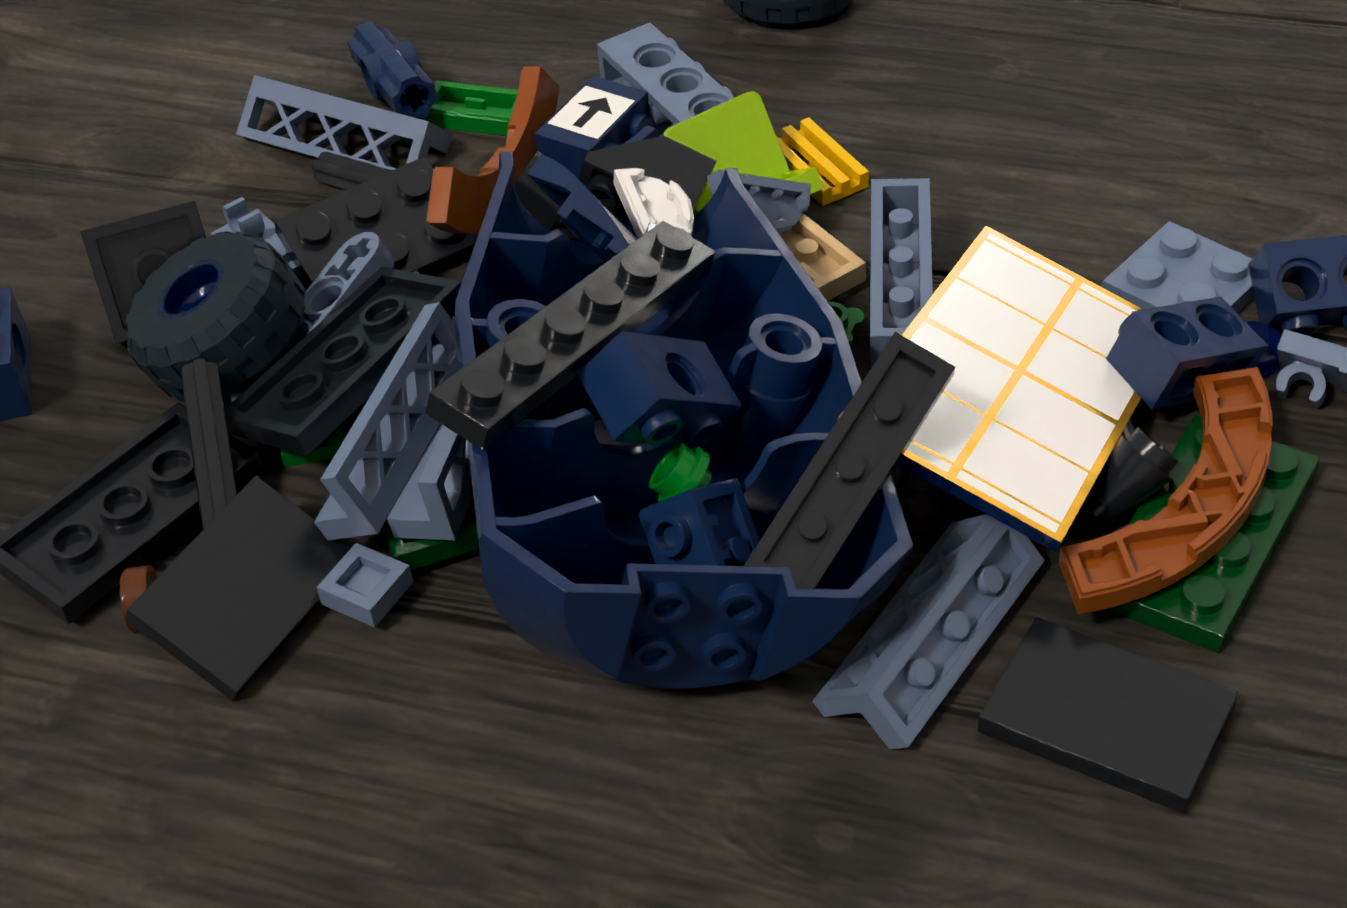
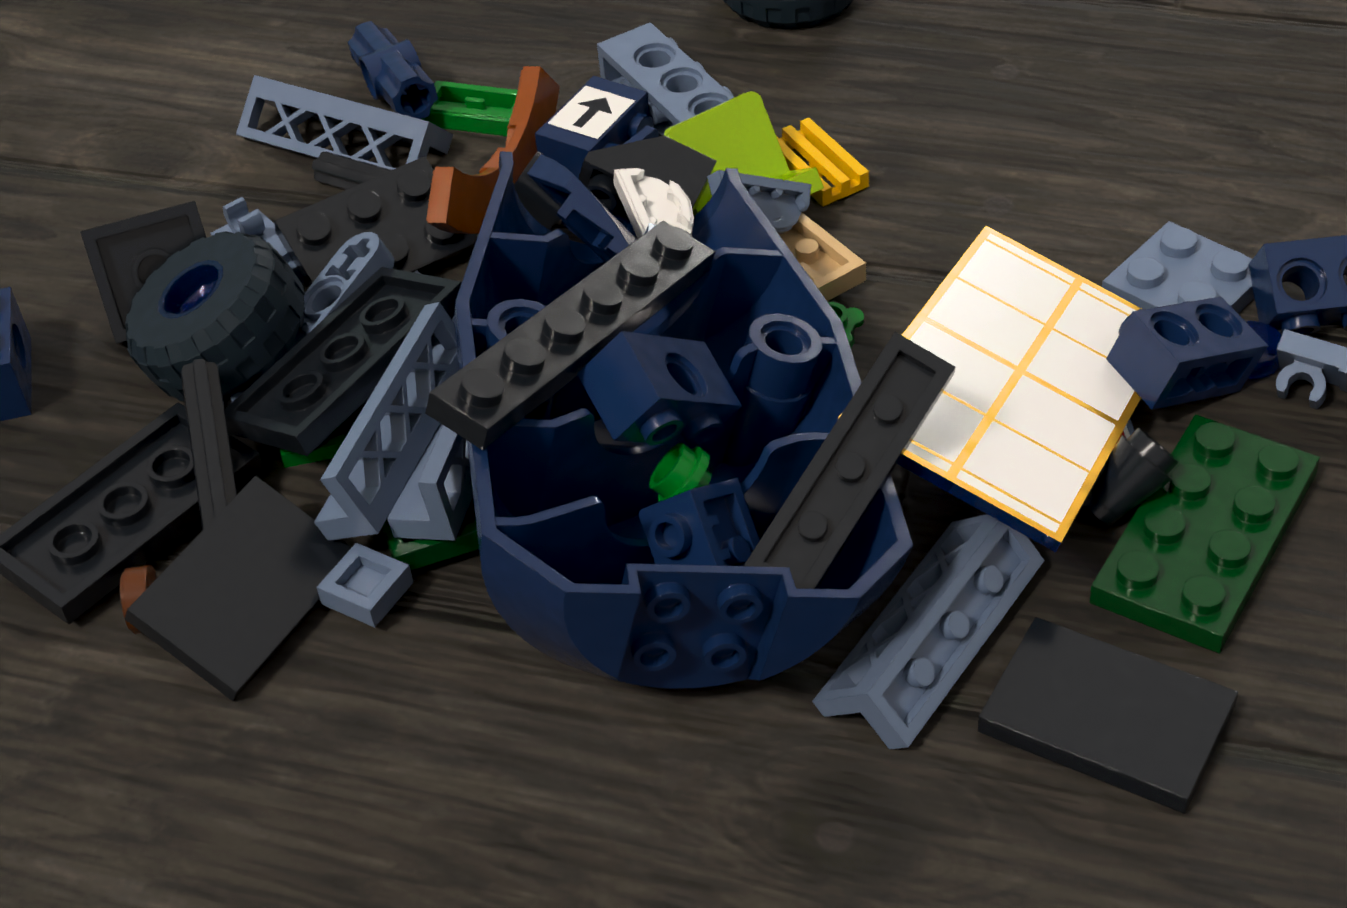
sand blue brick [870,178,933,369] -> none
dark orange tile [1059,367,1273,615] -> none

